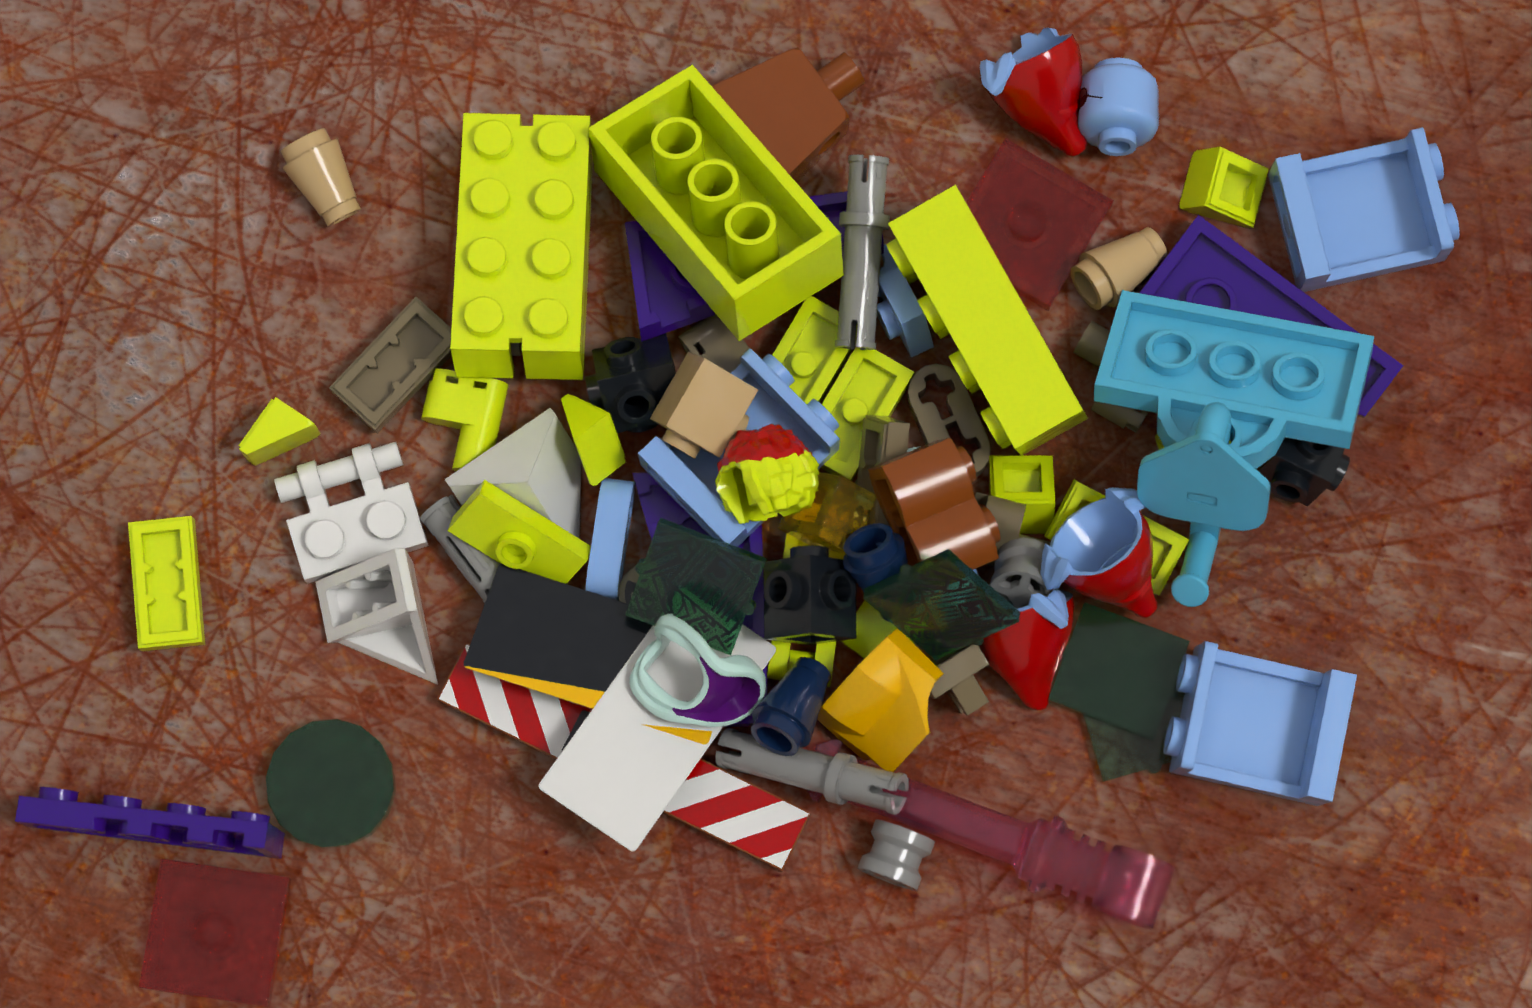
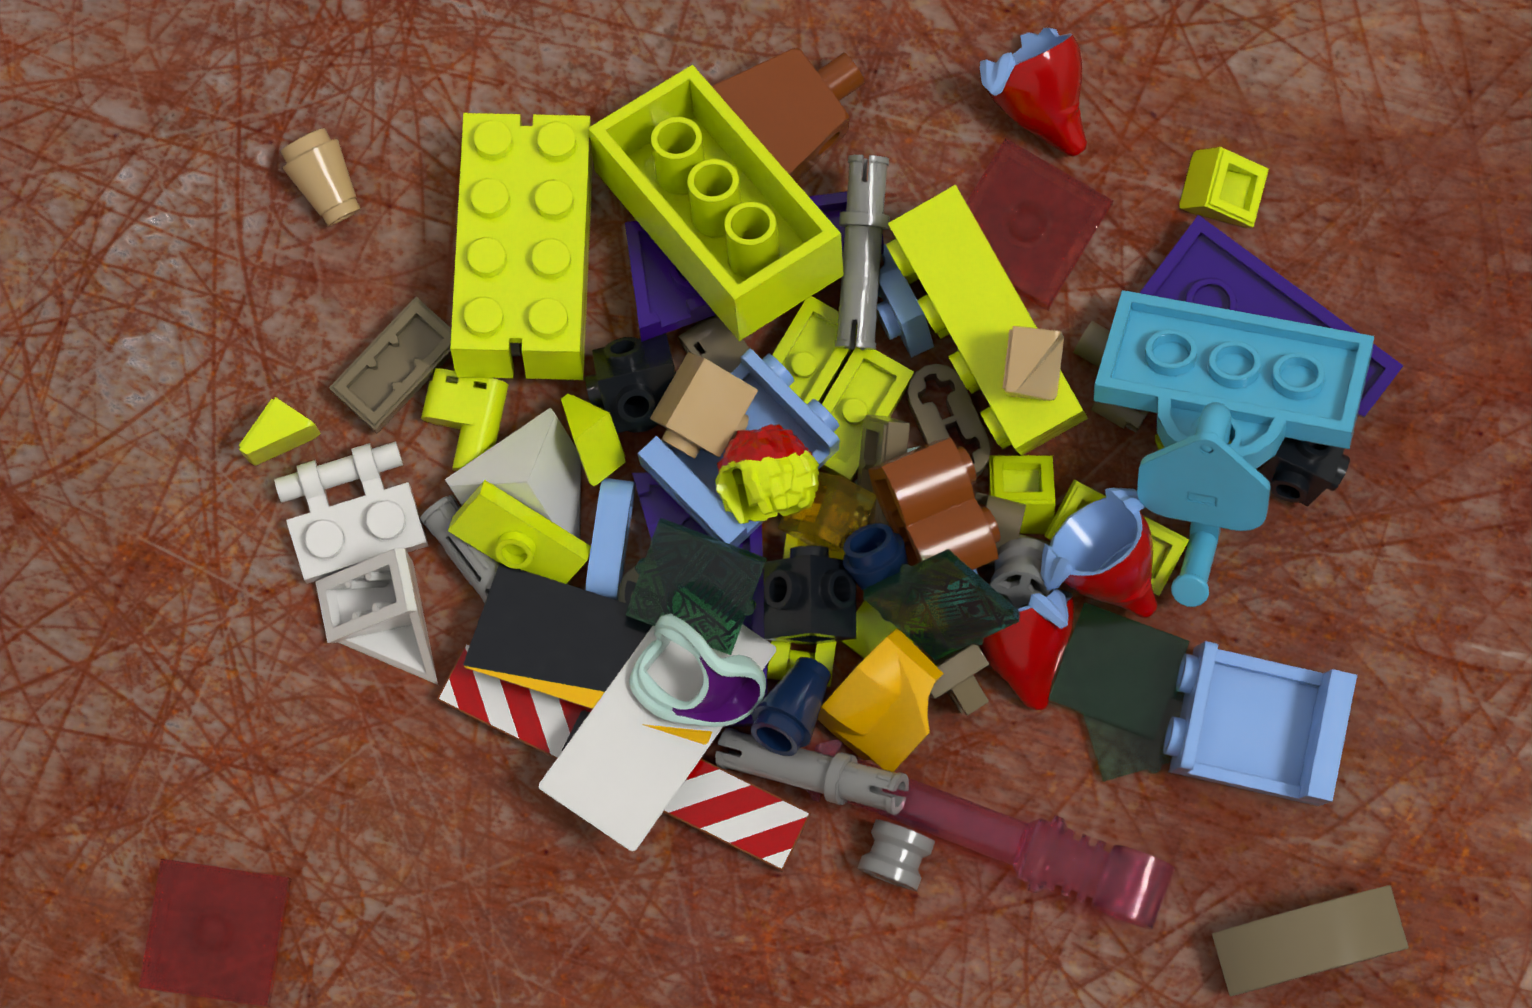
dark purple wing [15,787,285,859] -> none
neon yellow plate [128,516,205,651] -> none
clear green tile [266,719,396,849] -> none
tan cone [1071,227,1168,310] -> none
light blue head [1078,57,1159,156] -> none
light blue panel [1268,127,1460,292] -> none
none -> tan slope [1003,326,1064,401]
none -> dark tan brick [1212,885,1409,997]

